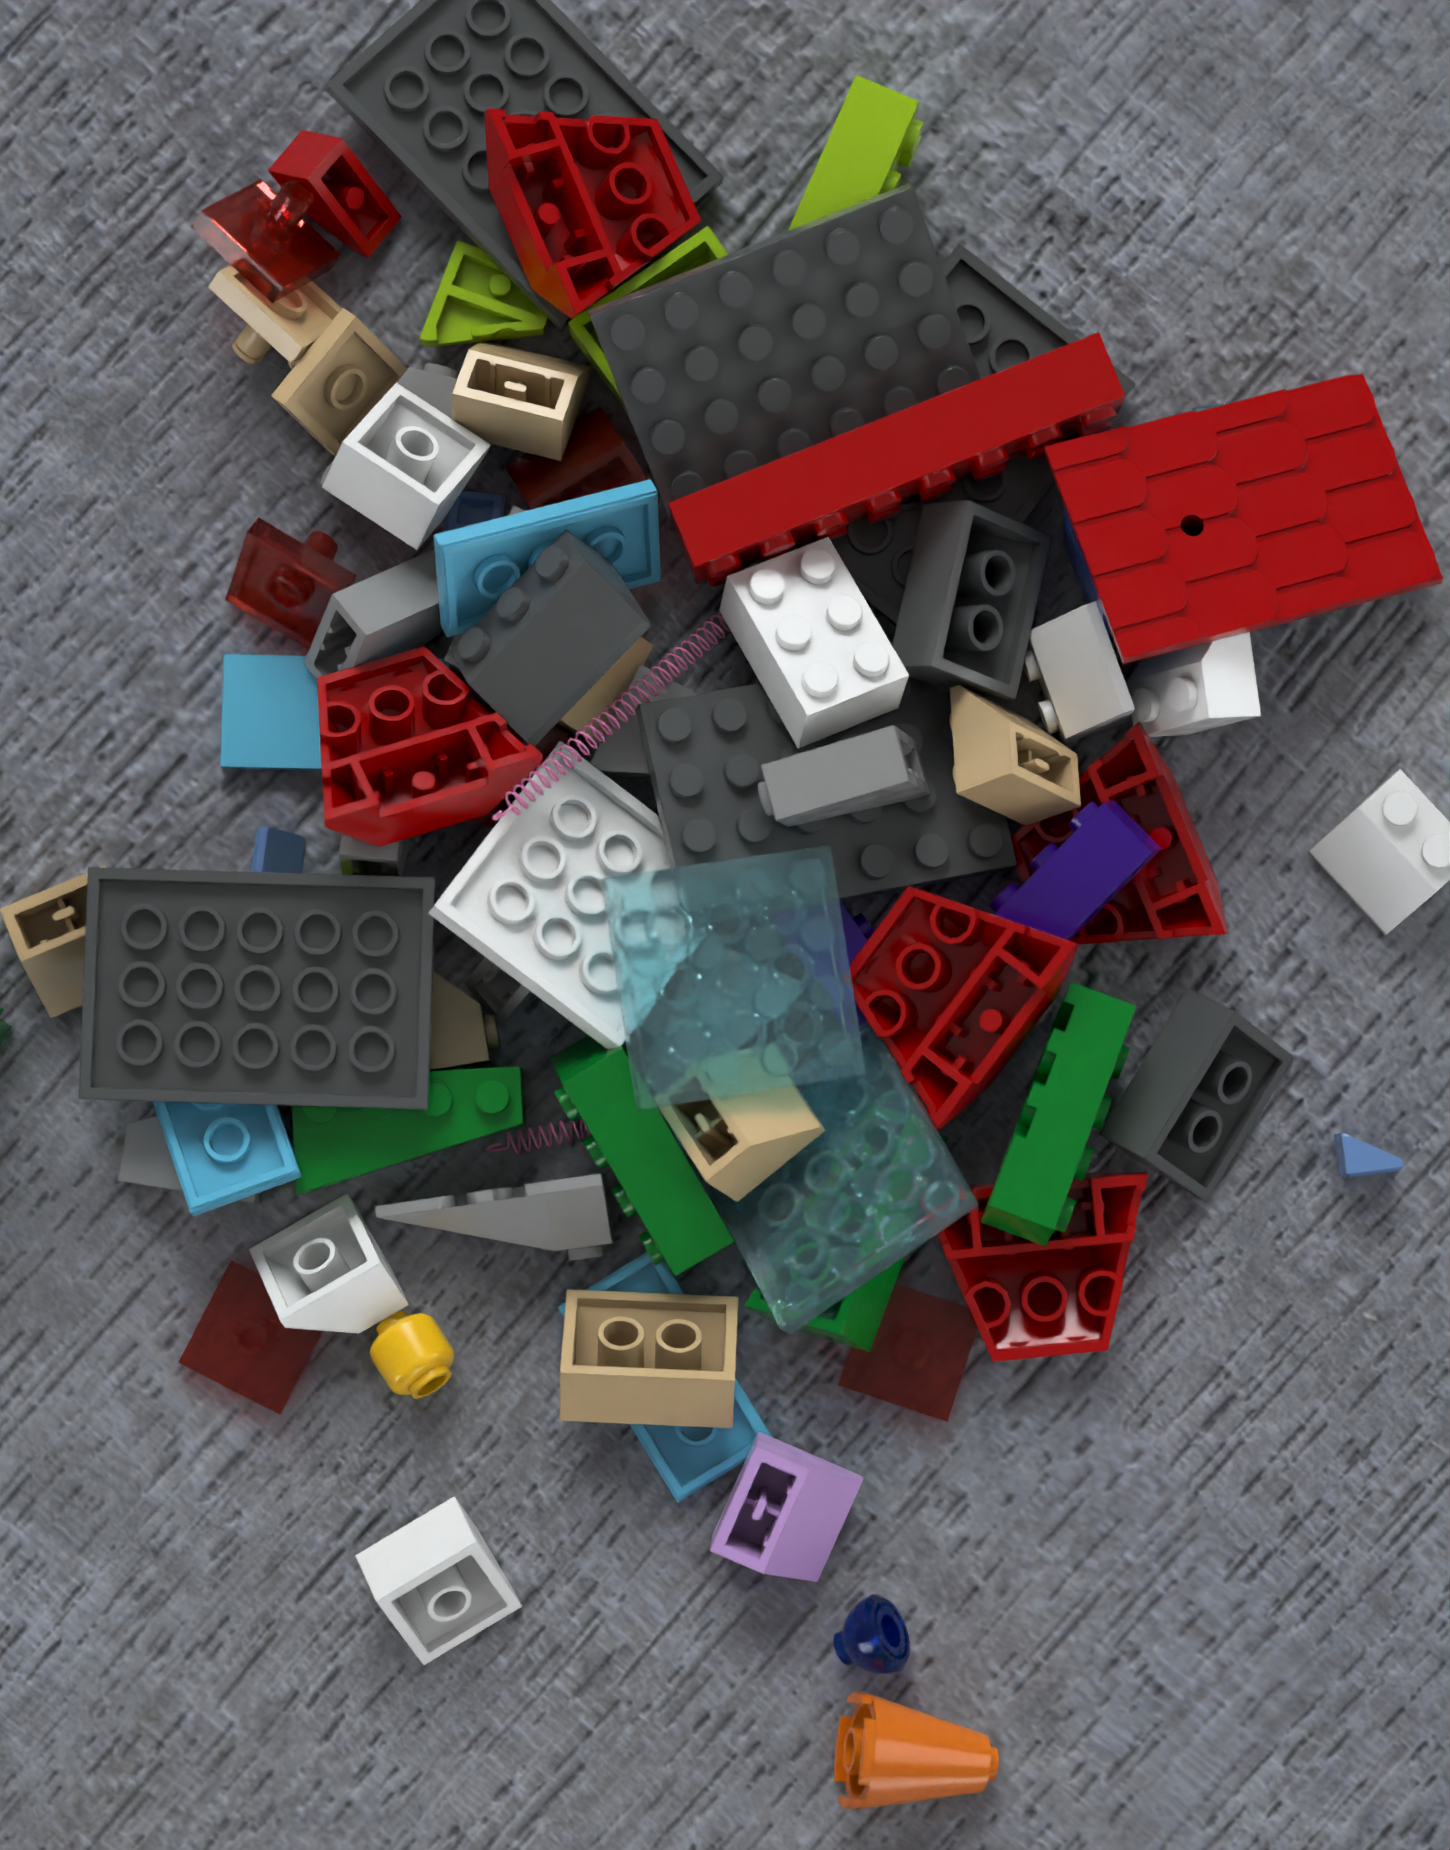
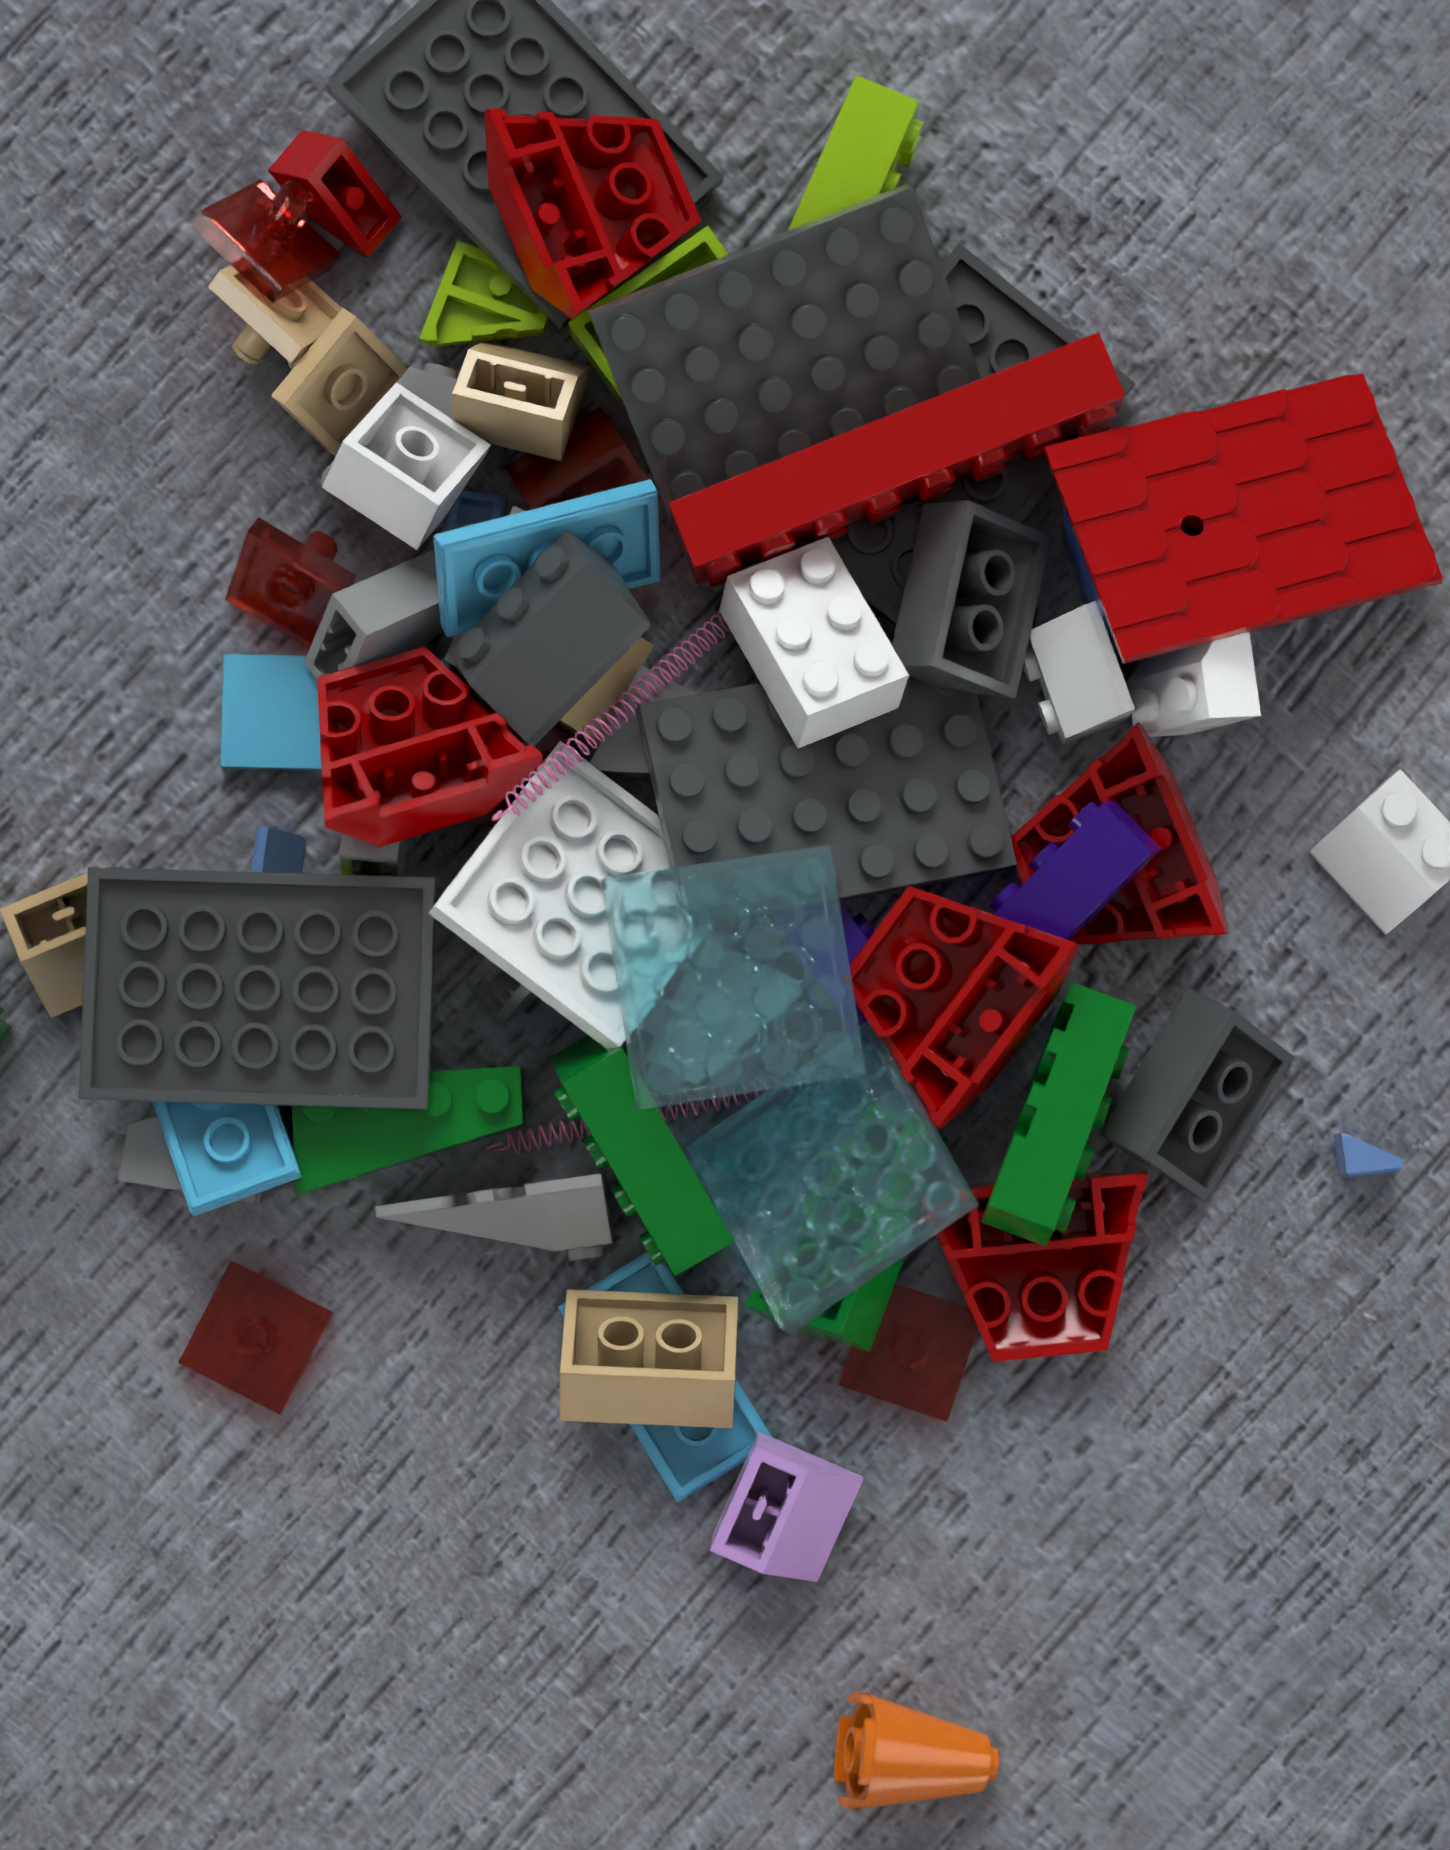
white slope [249,1193,409,1334] -> none
white slope [355,1496,522,1665] -> none
yellow head [370,1311,455,1399] -> none
dark tan slope [430,971,501,1071] -> none
tan slope [652,1044,825,1202] -> none
light grey slope [758,725,930,827] -> none
clear blue brick [834,1594,910,1674] -> none
tan slope [949,685,1081,826] -> none

